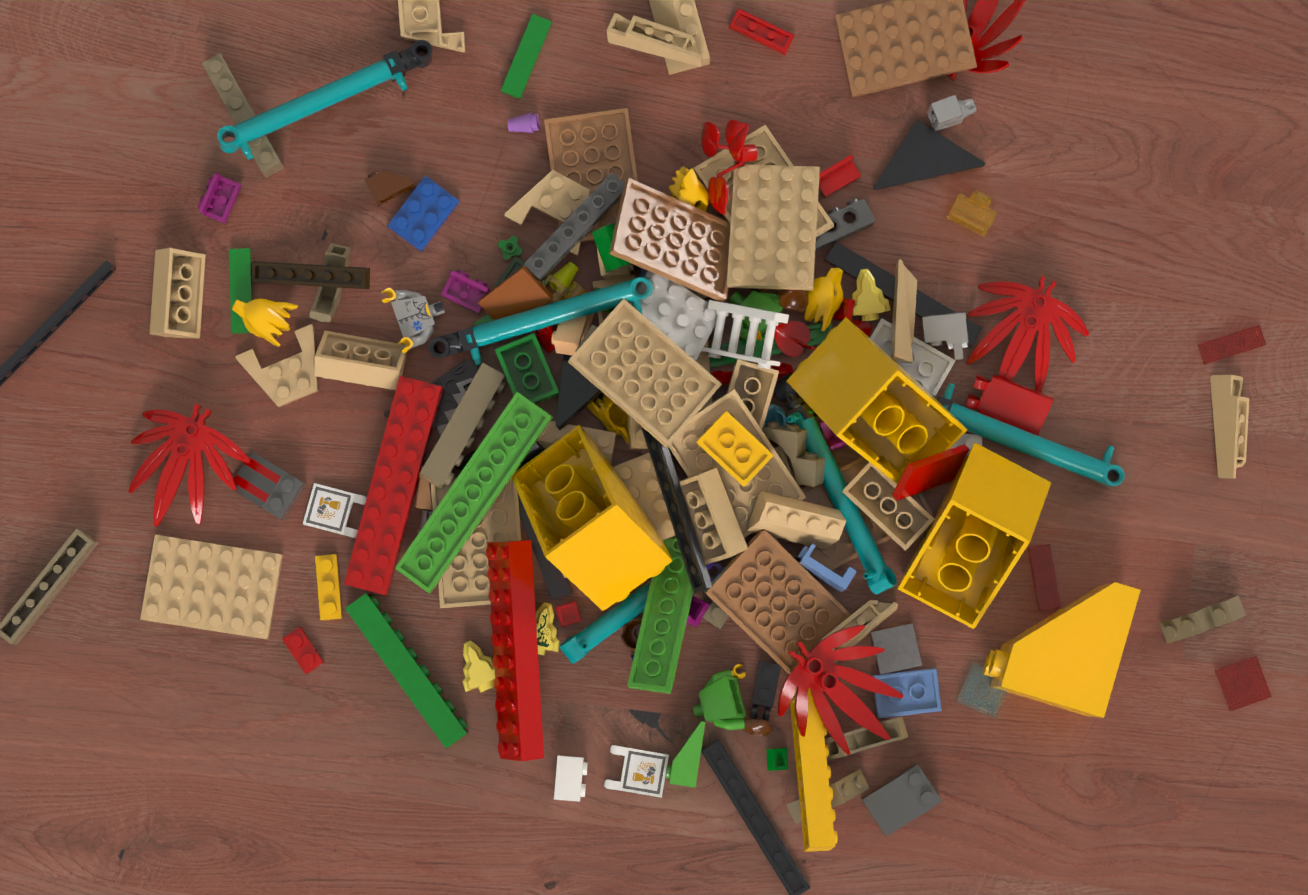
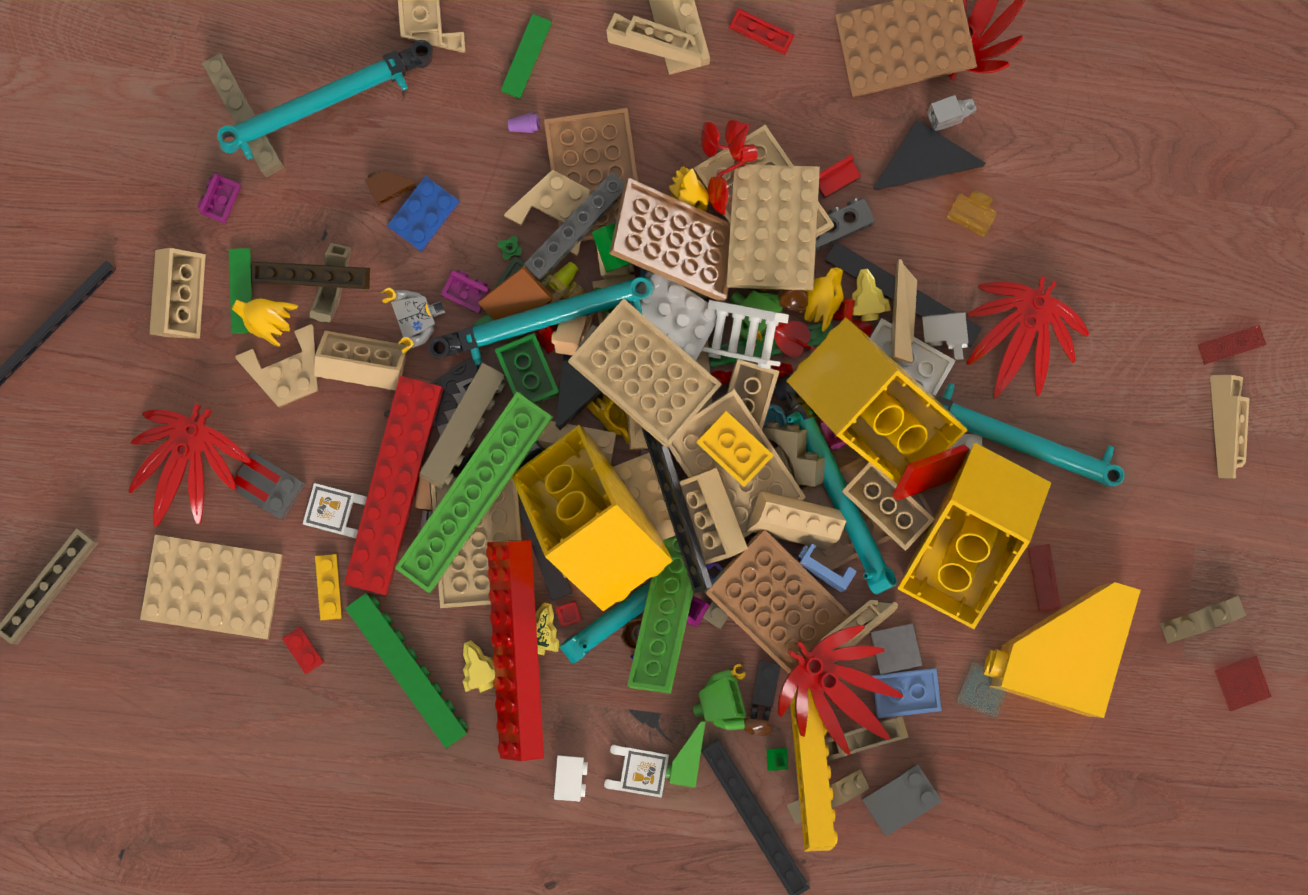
red tile [965,375,1053,436] -> none

